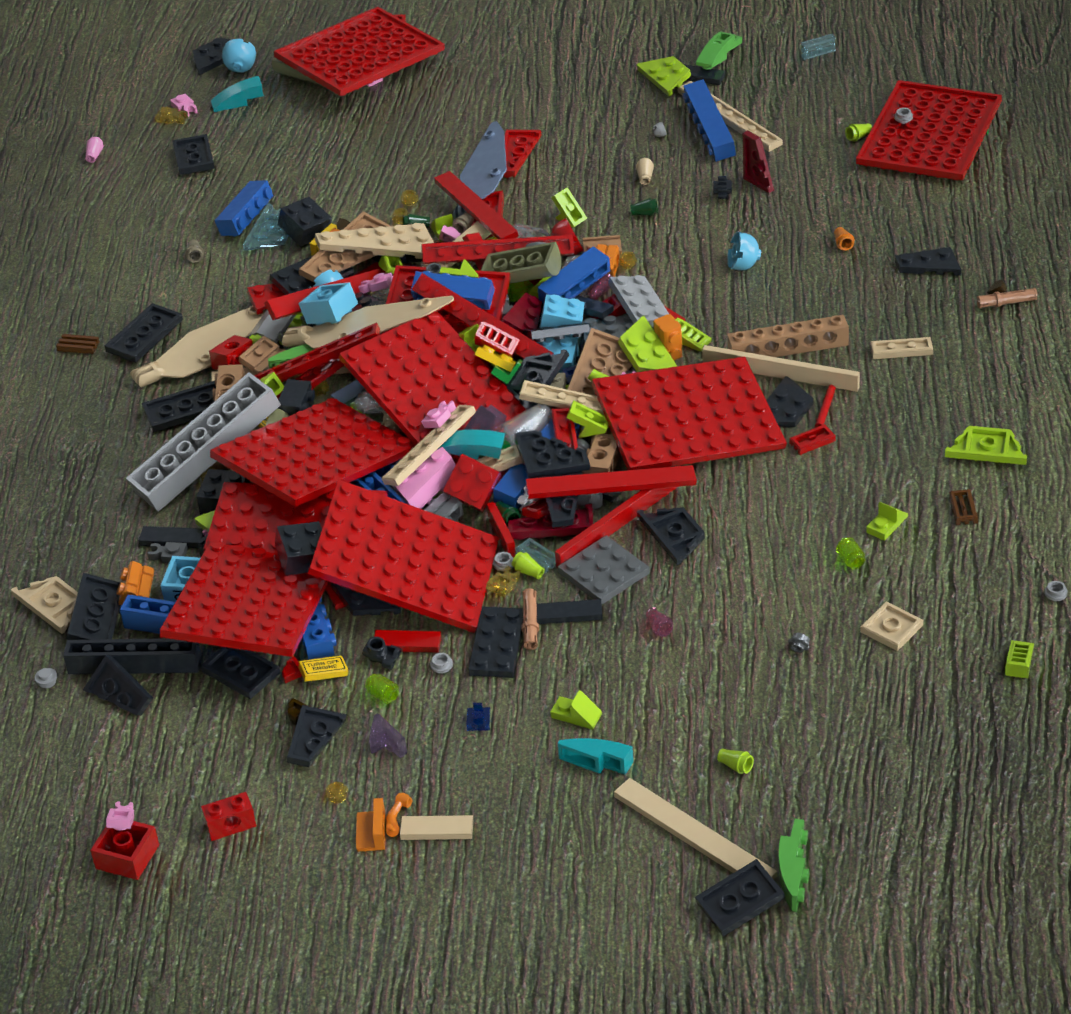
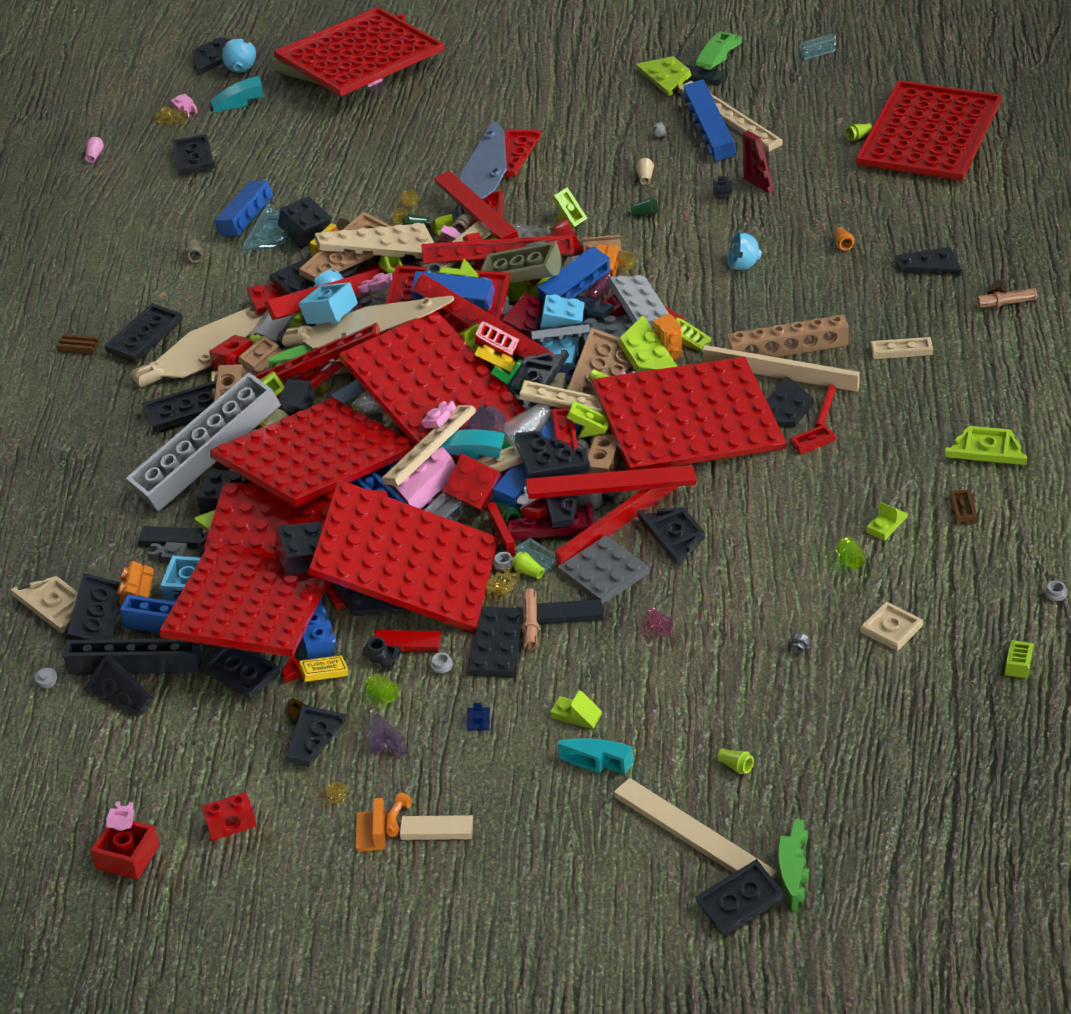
light grey plate [895,108,913,124] -> none

